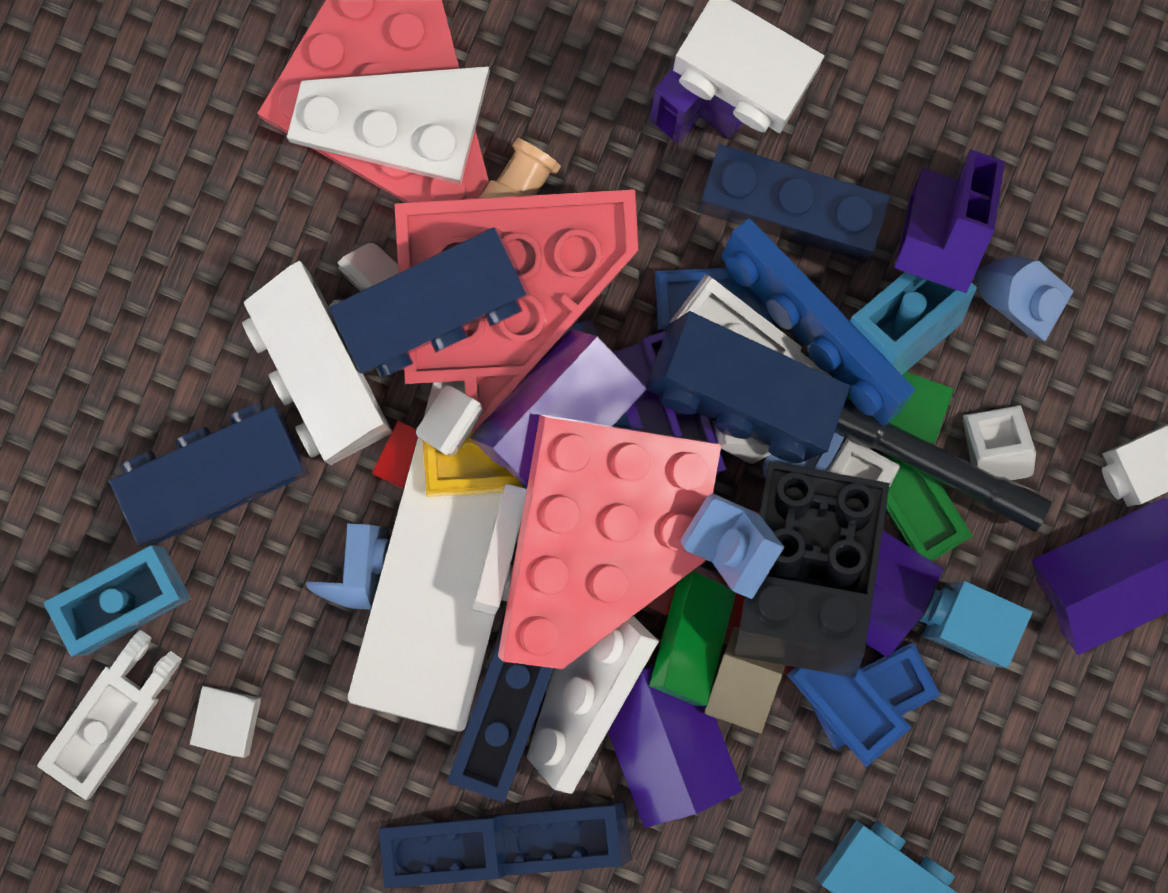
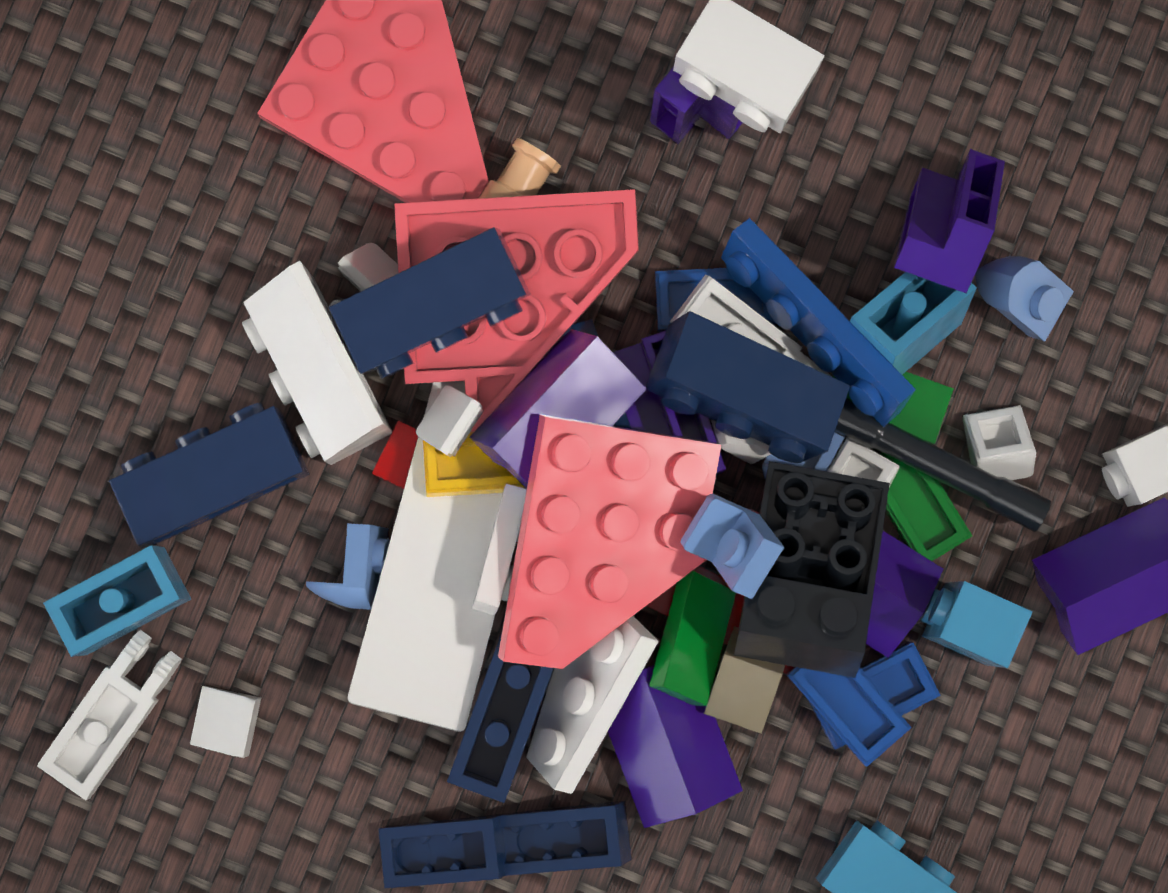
white wing [287,67,490,185] -> none
dark blue brick [698,144,890,263] -> none

